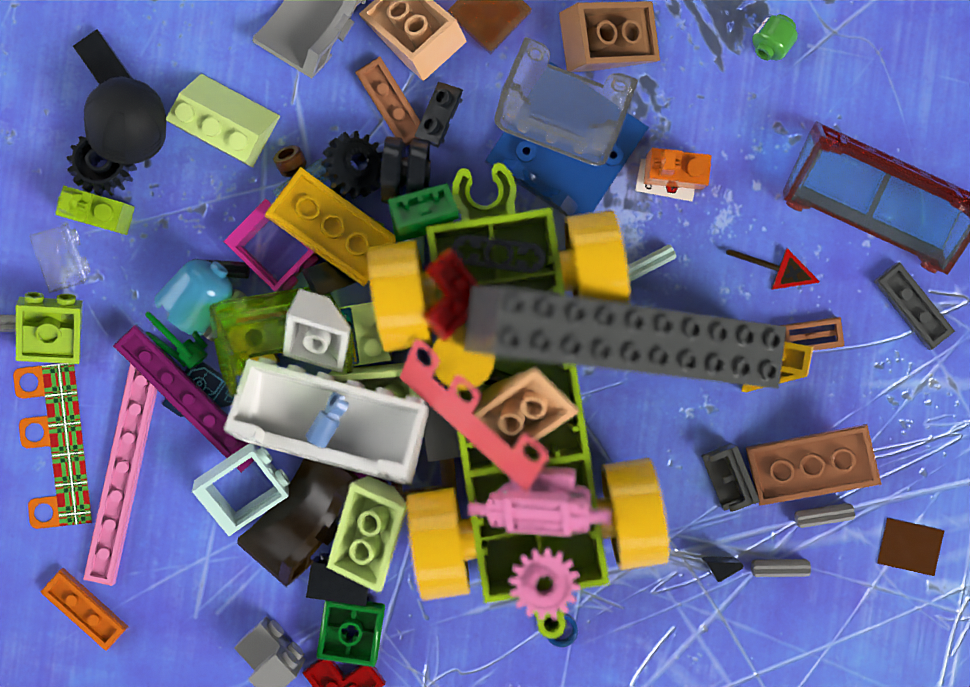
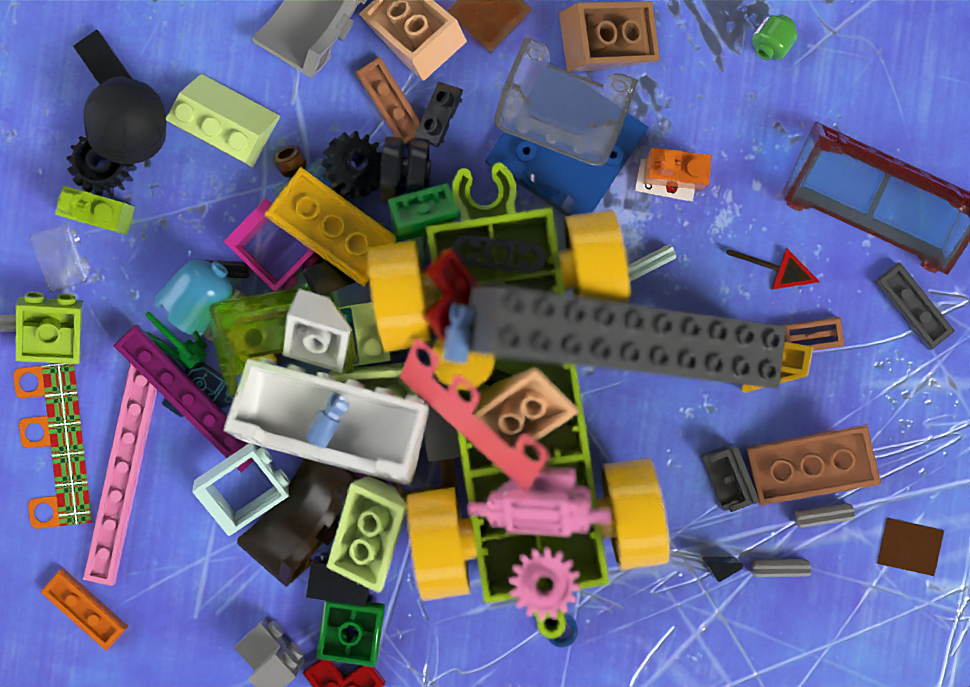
none -> medium blue bar [443,304,474,363]

